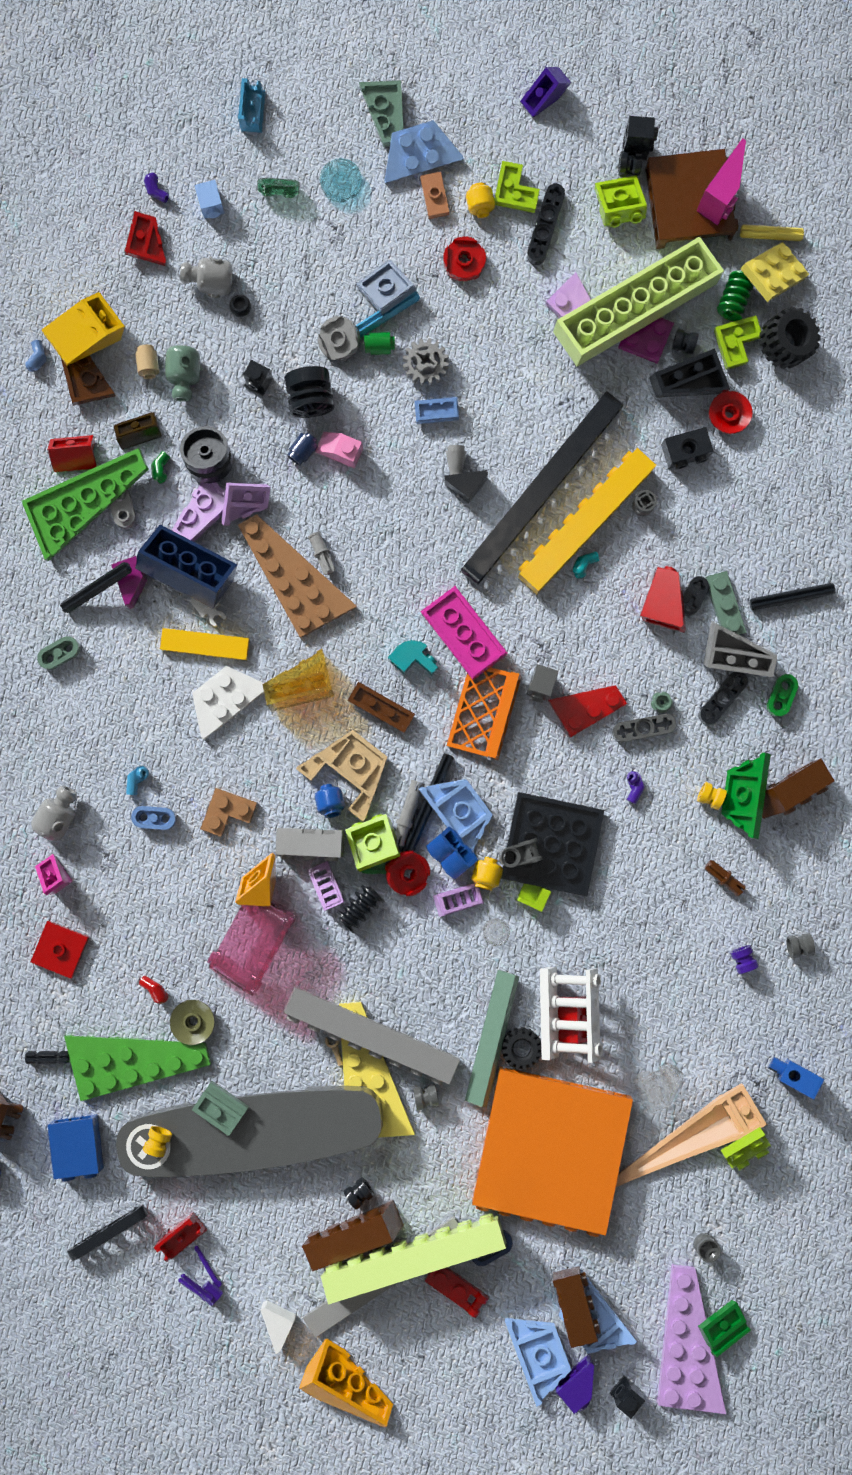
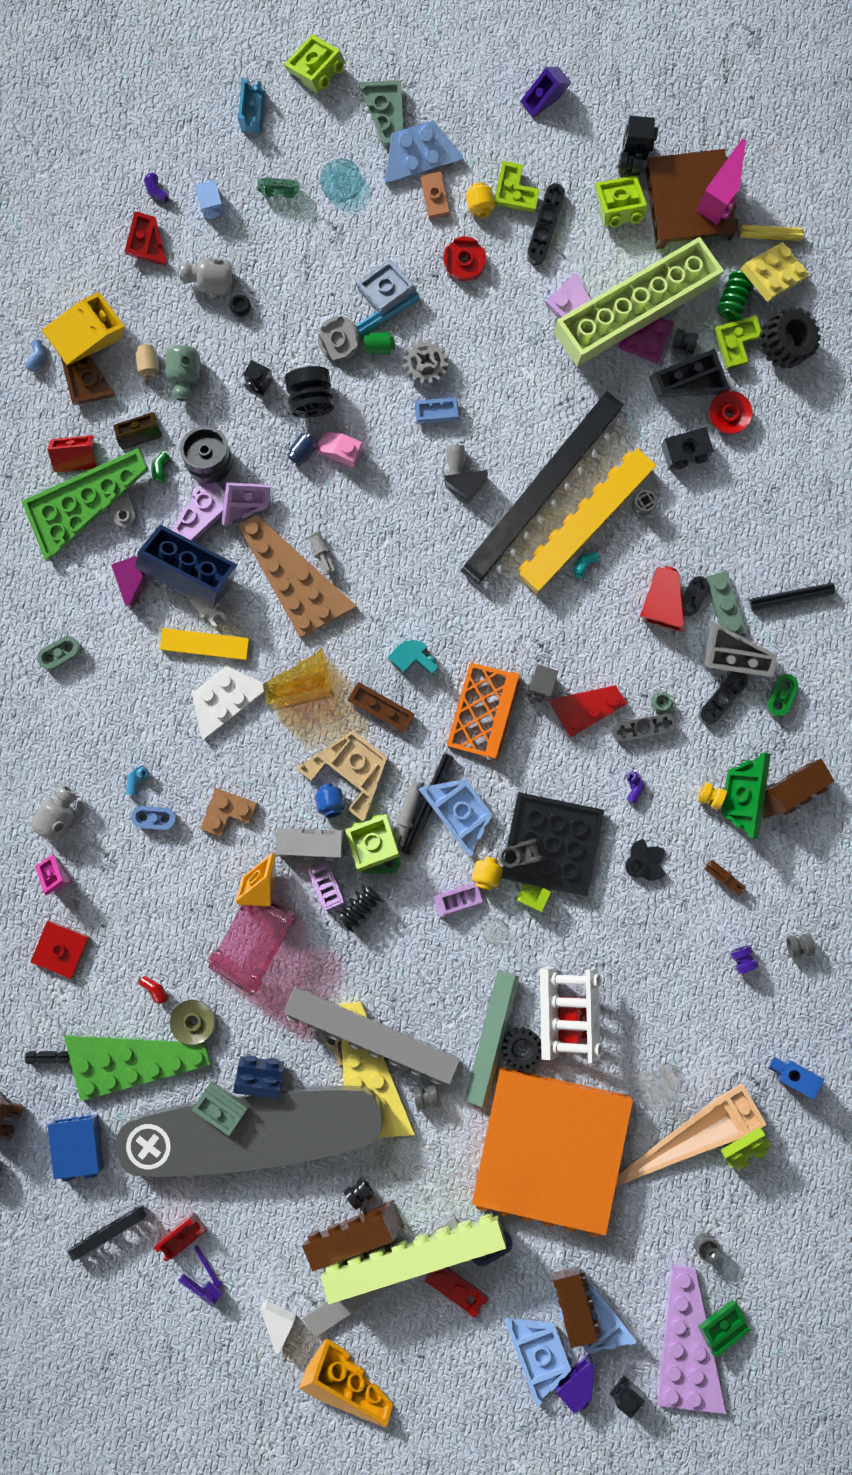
black axle [60,562,132,613] -> none
yellow wheel [143,1126,172,1158] -> none
red plate [385,850,430,896] -> none
dark pink tile [420,586,508,680] -> none
blue brick [426,827,478,879] -> none
none -> dark blue plate [233,1055,284,1099]
none -> lime plate [284,34,346,93]
none -> black plate [625,839,666,881]

